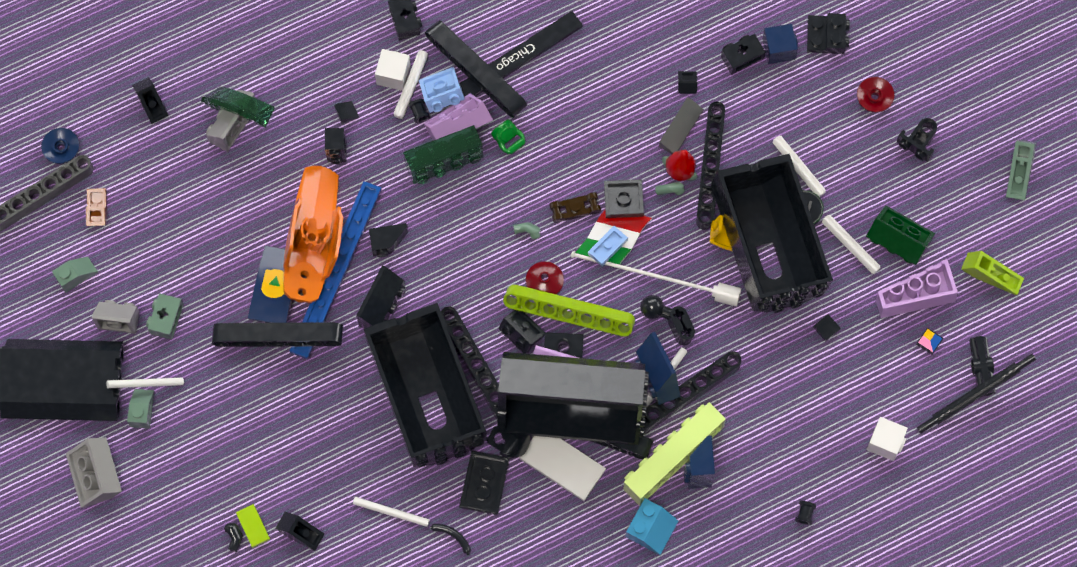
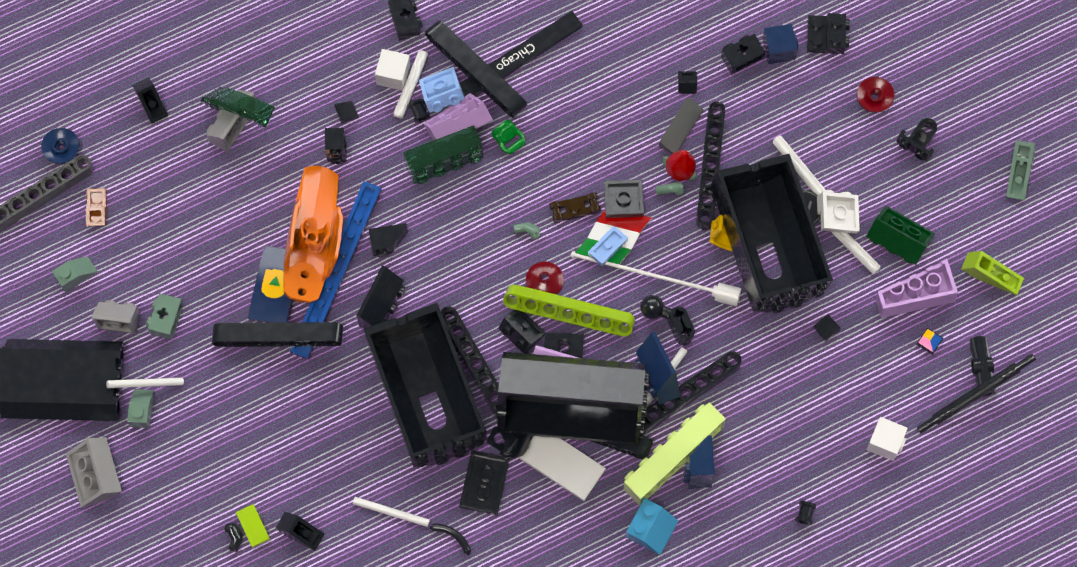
none -> white plate [817,190,860,234]

